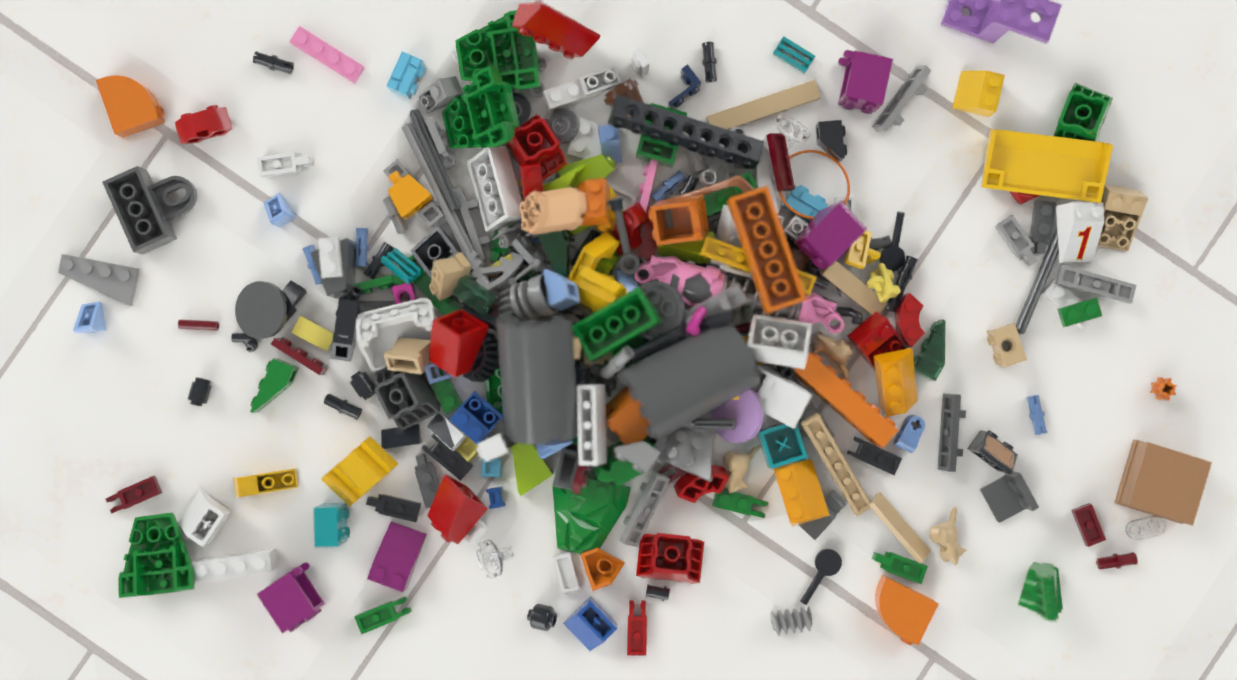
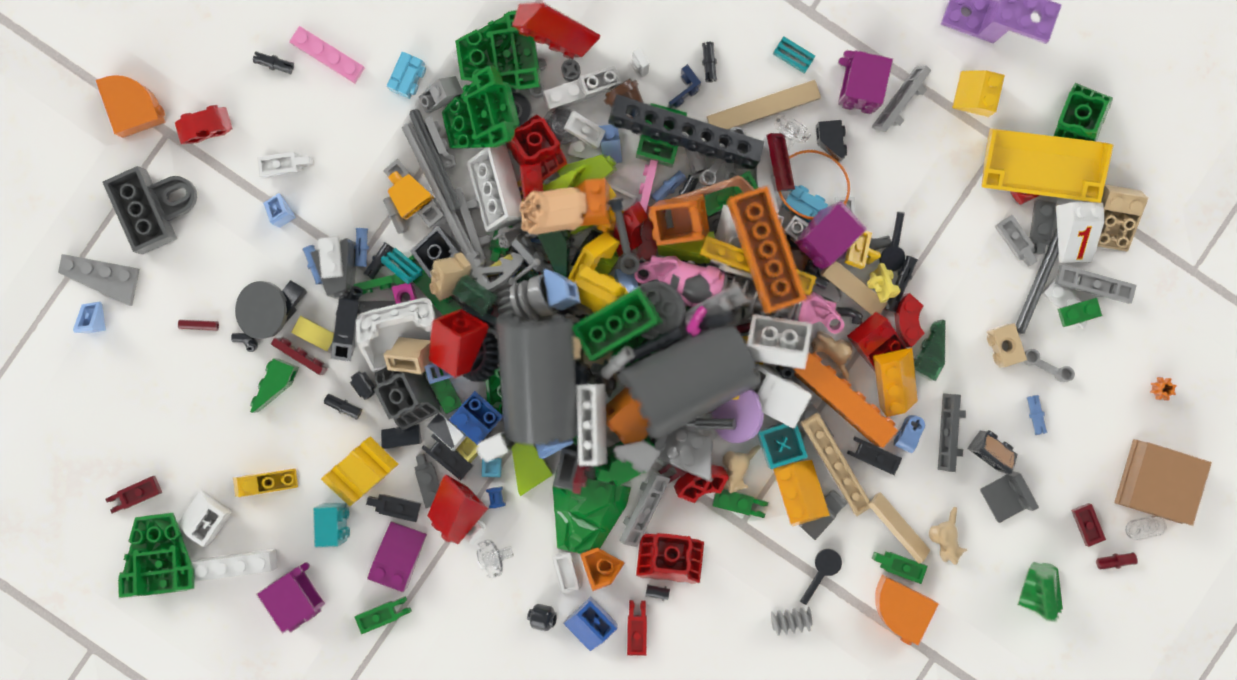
black brick [187,377,212,406] -> none
none -> dark grey wheel [561,59,581,82]
none -> white plate [564,111,606,148]
none -> light grey bar [1024,349,1075,382]

